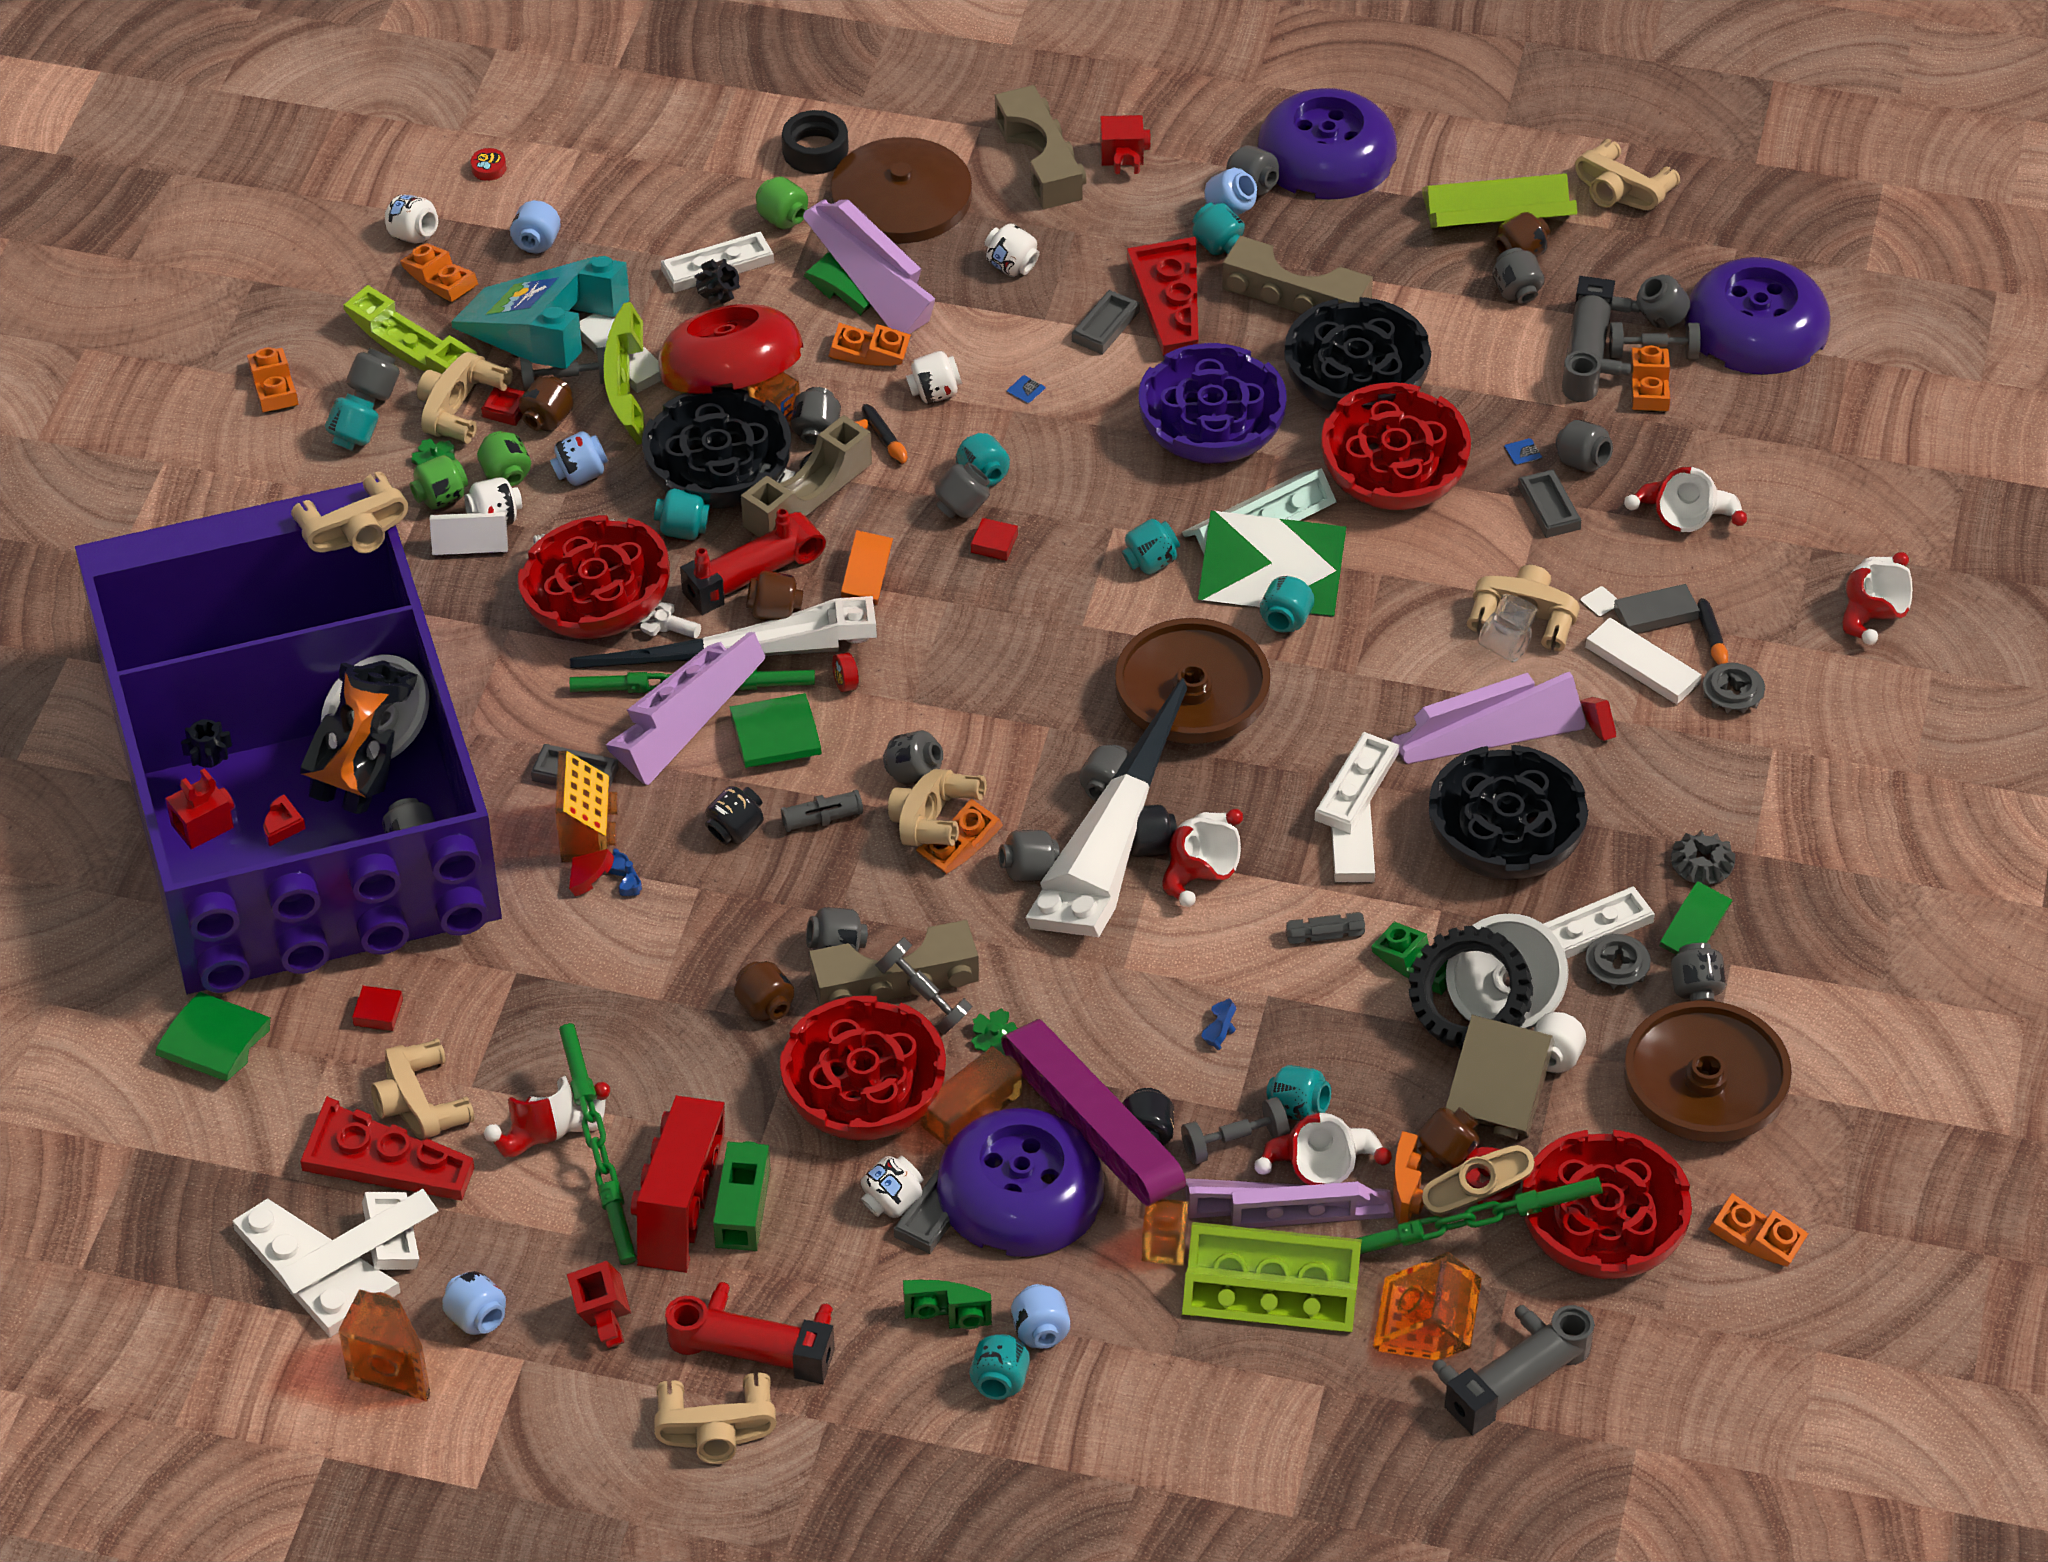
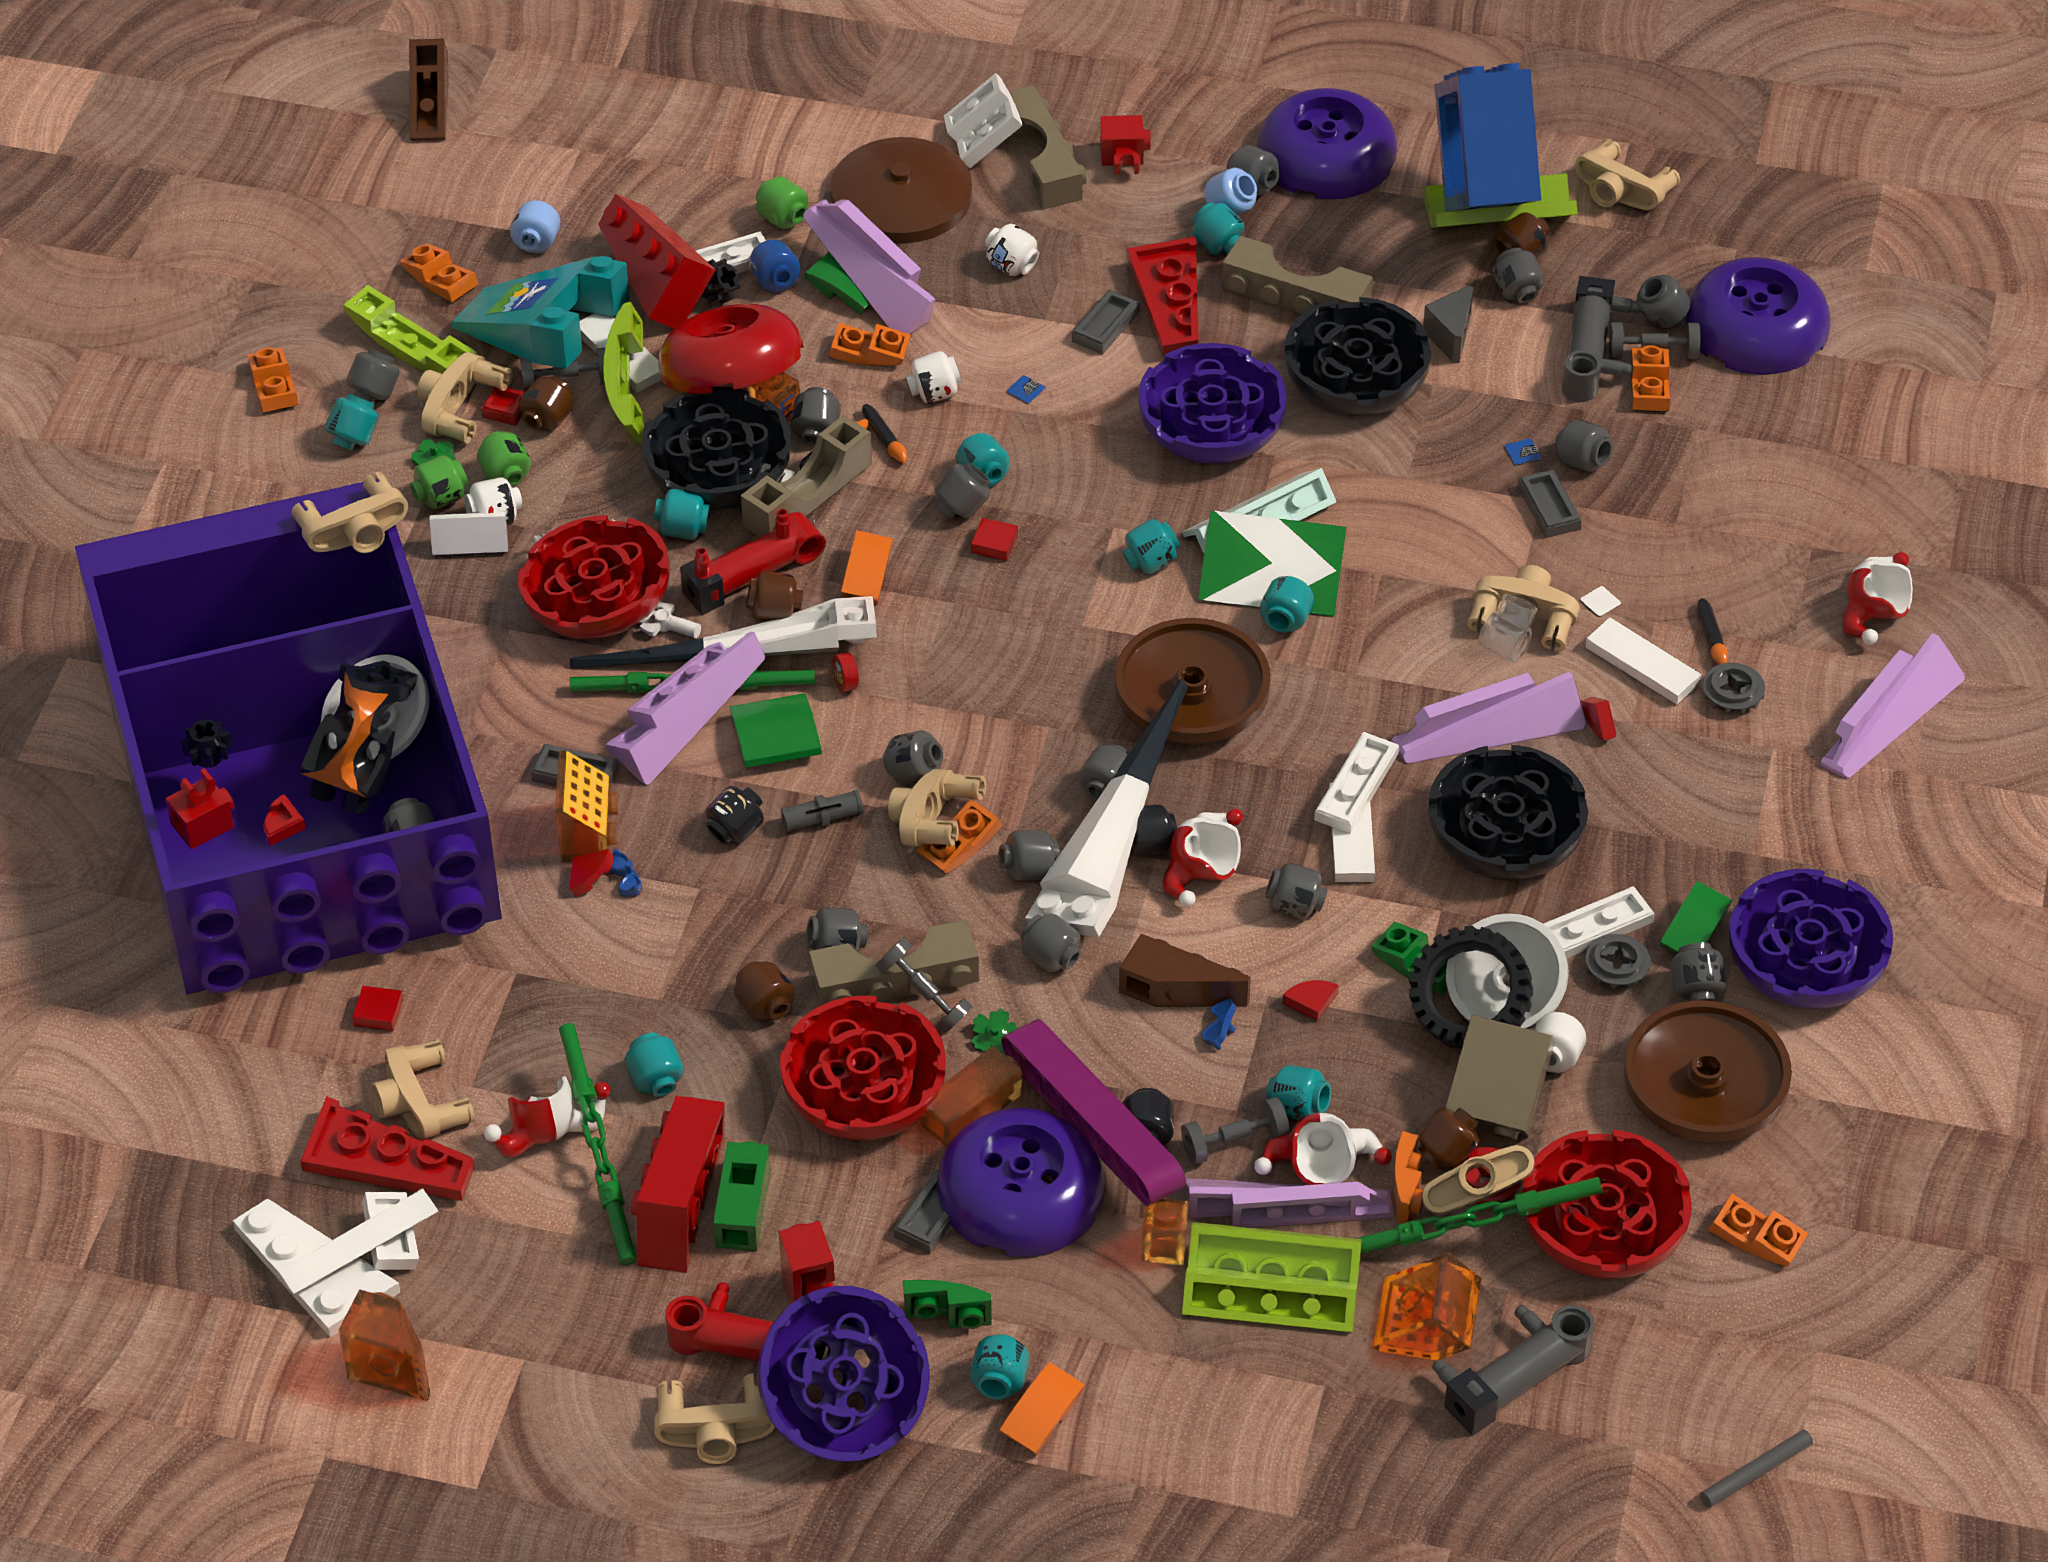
green slope [155,992,271,1082] -> none
white head [385,194,438,243] -> none
light blue head [442,1271,506,1335] -> none
red tile [470,148,507,181] -> none
light blue head [550,431,608,486] -> none
red brick [567,1260,631,1348] -> none
black tyre [781,110,849,174] -> none
white head [861,1155,924,1218] -> none
light blue head [1011,1284,1071,1349] -> none
dark grey axle [1286,912,1365,944] -> none
red brick [1321,382,1471,510] -> none
dark grey tile [1614,584,1700,634] -> none
white piece [1624,467,1747,532] -> none
dark grey gear [1671,830,1736,885] -> none
none -> reddish brown slope [409,38,448,141]
none -> red wedge [598,193,716,329]
none -> teal head [624,1033,685,1097]
none -> blue head [748,240,801,293]
none -> dark purple brick [757,1286,930,1462]
none -> red brick [779,1221,835,1304]
none -> white slope [944,73,1022,168]
none -> orange slope [999,1362,1086,1456]
none -> dark grey head [1020,913,1081,973]
none -> reddish brown slope [1119,934,1251,1007]
none -> dark grey head [1265,863,1327,920]
none -> red tile [1283,980,1339,1021]
none -> dark grey slope [1423,286,1474,363]
none -> blue window [1434,63,1541,212]
none -> dark grey bar [1700,1429,1813,1508]
none -> dark purple brick [1729,869,1893,1009]
none -> lavender wedge [1820,633,1965,779]

